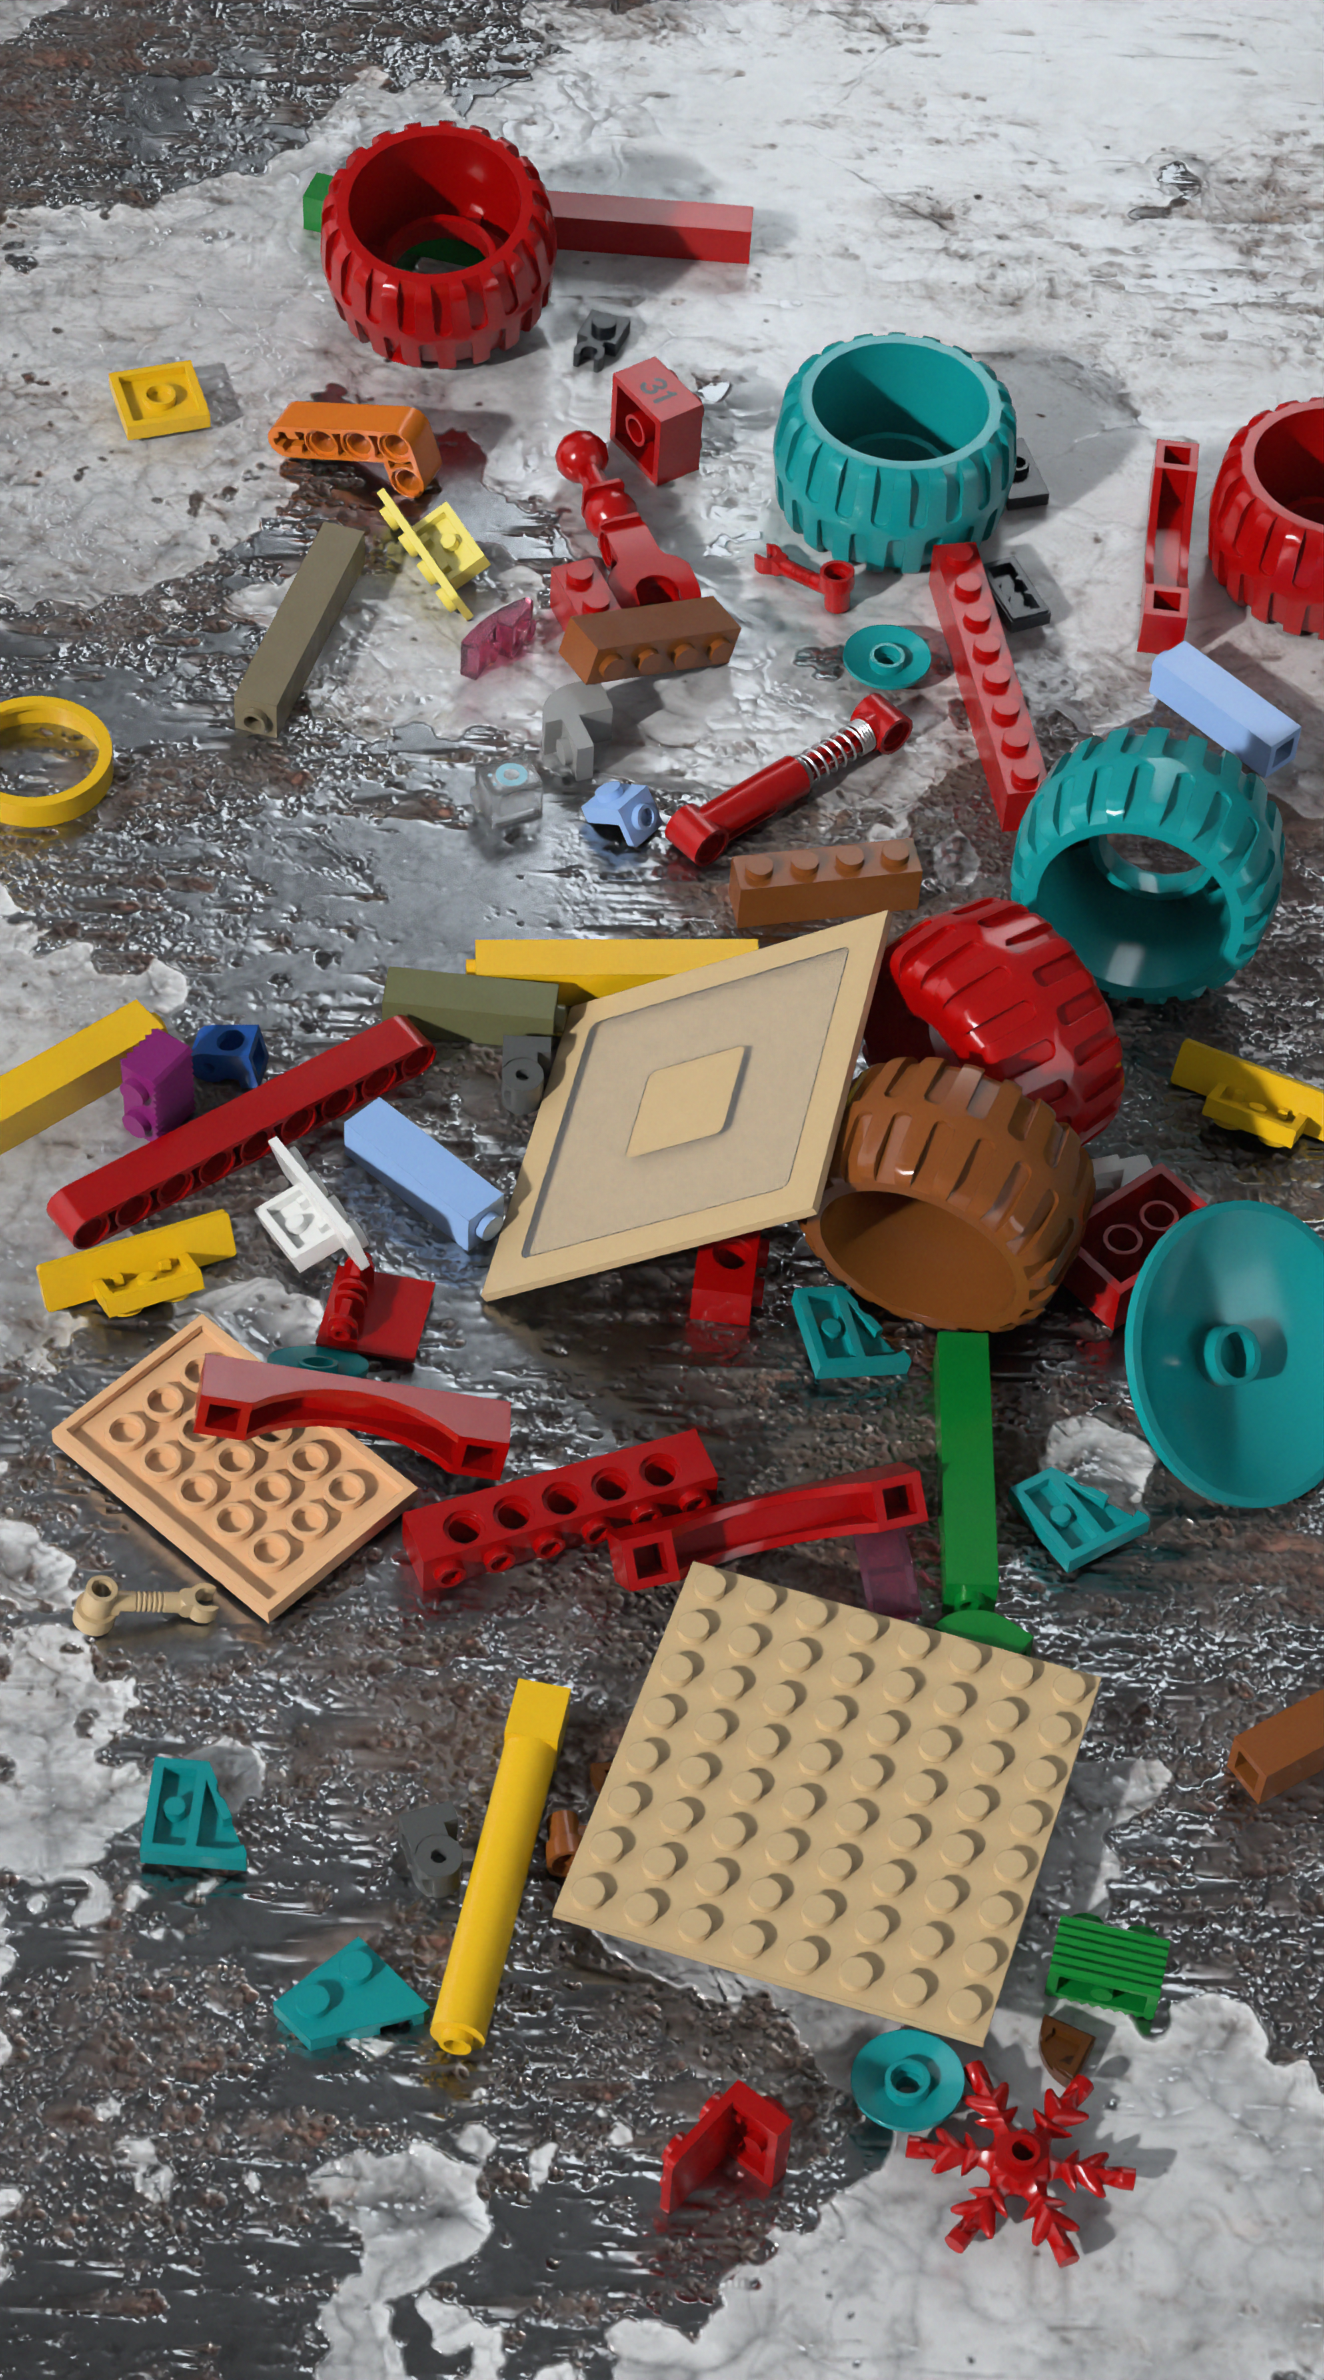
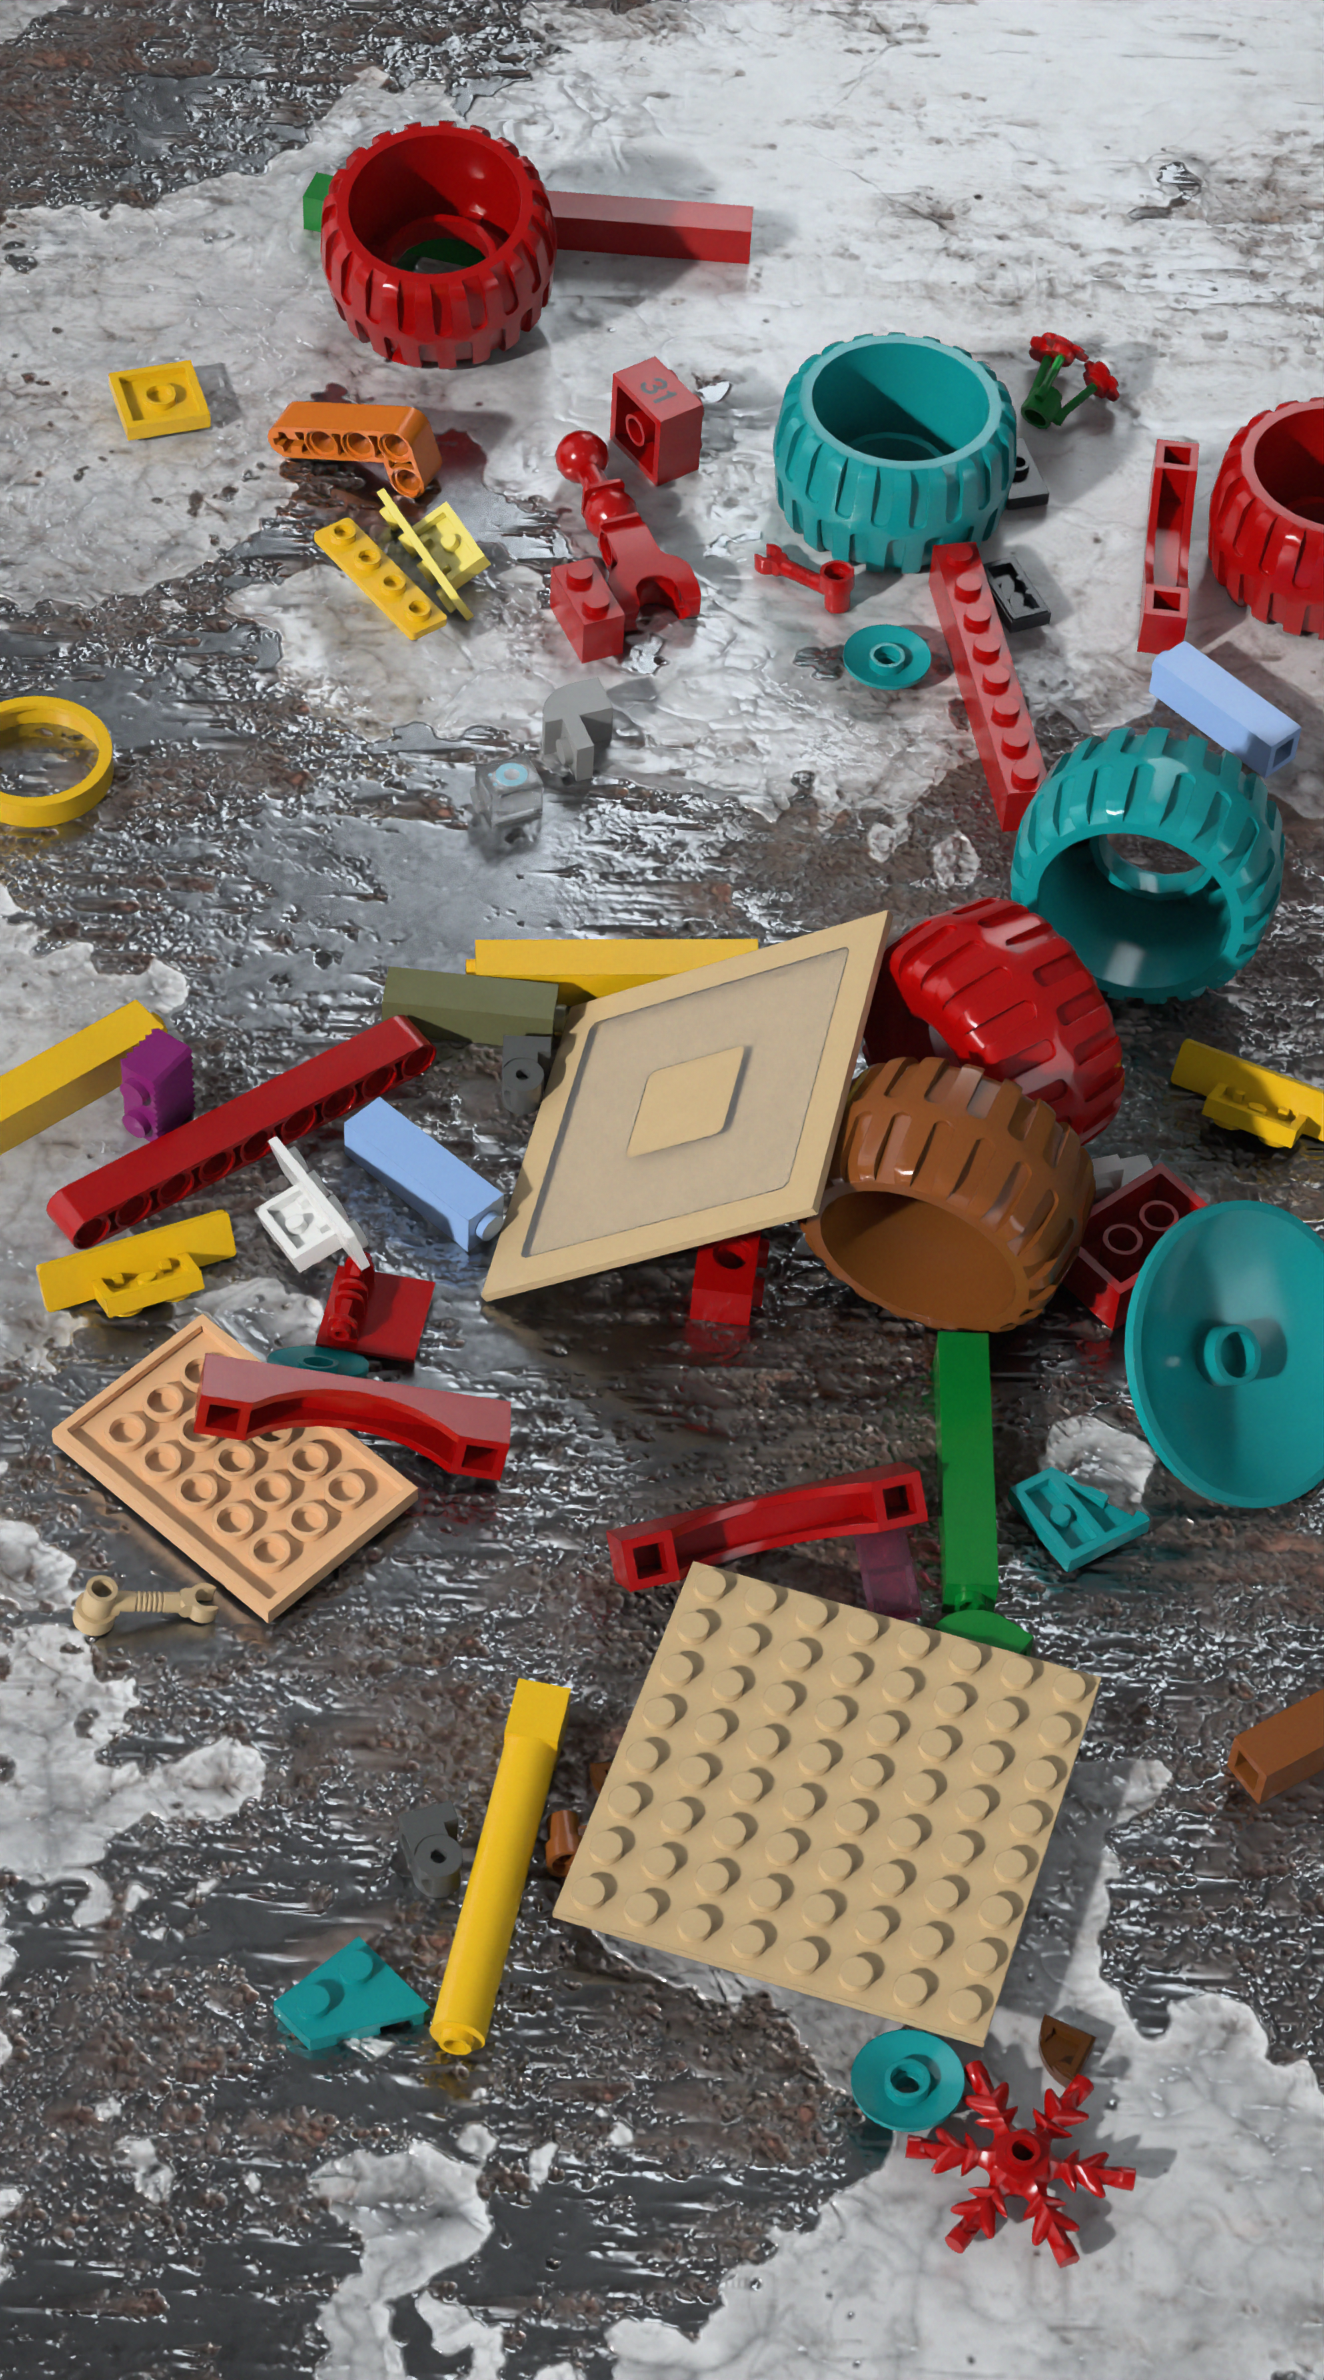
teal wing [140,1757,248,1871] -> none
blue leg [191,1025,269,1088] -> none
dark tan brick [234,522,365,738] -> none
red brick [402,1429,718,1592] -> none
clear pink slope [460,597,536,680] -> none
dark orange brick [558,596,741,685] -> none
black plate [573,309,630,373] -> none
light blue bracket [581,781,663,847] -> none
red bracket [659,2079,793,2215] -> none
red piece [665,693,913,867] -> none
dark orange brick [728,838,923,928] -> none
teal wing [791,1286,911,1379] -> none
green brick [1044,1913,1171,2020] -> none
none -> yellow bracket [314,518,447,640]
none -> plant [1021,332,1119,429]

